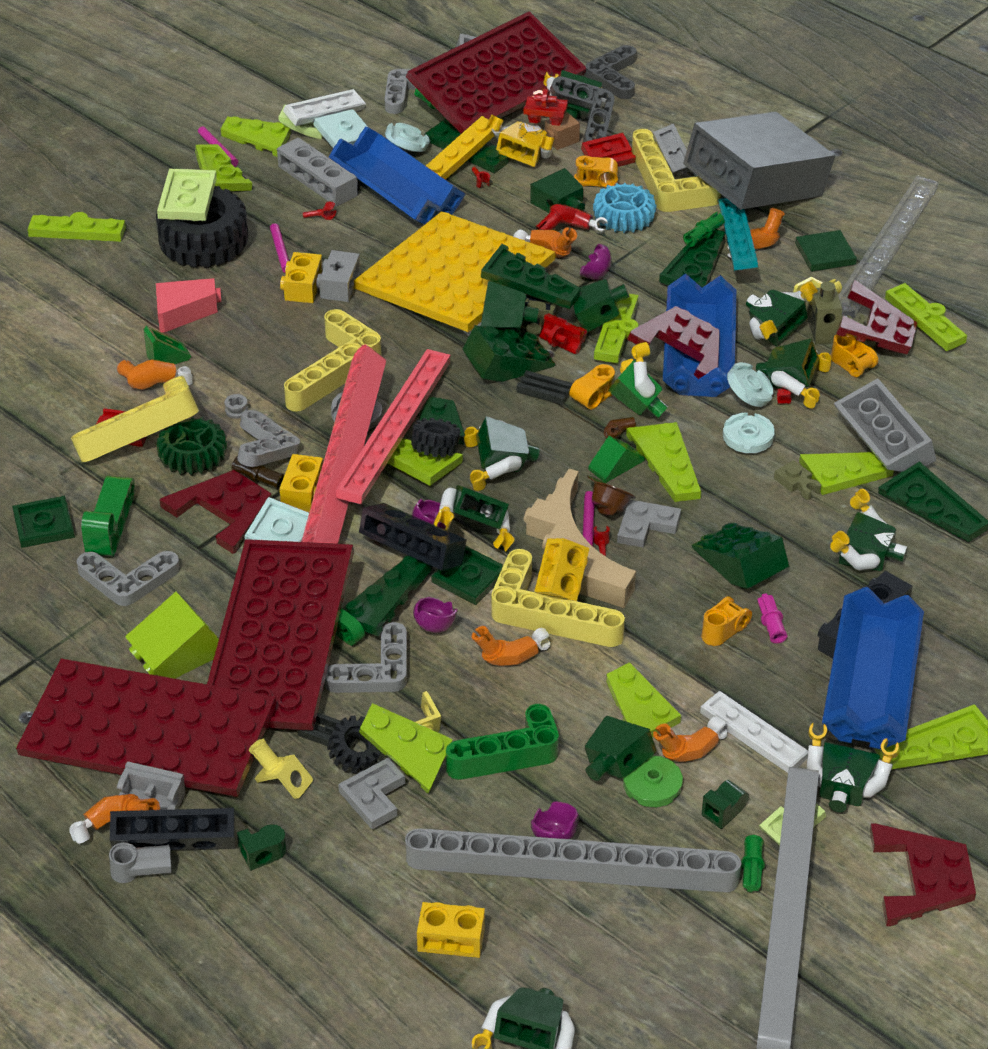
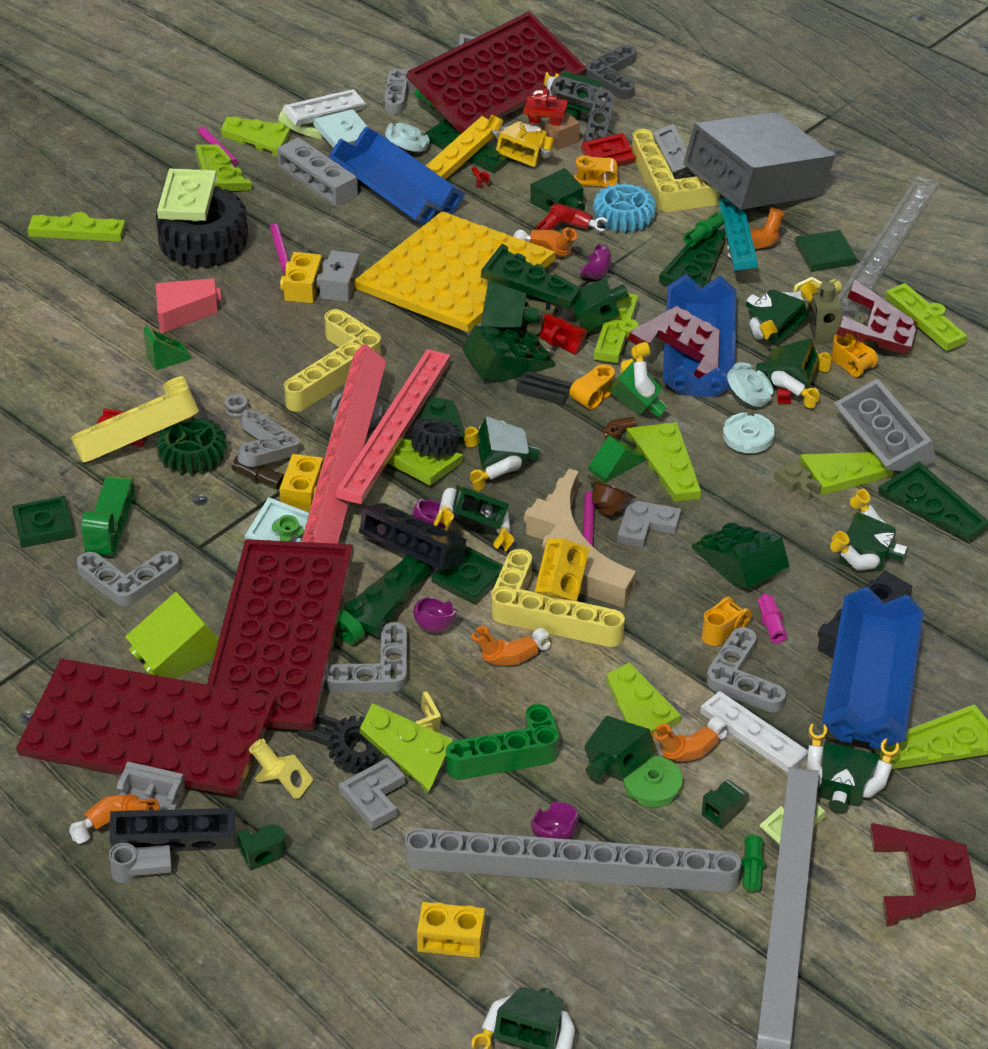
orange arm [117,359,193,390] -> none
dark red wing [159,470,272,554] -> none
red hand [303,201,337,220] -> none
red hand [593,526,610,556] -> none
none -> bright green plate [272,515,304,541]
none -> light grey beam [706,627,786,712]

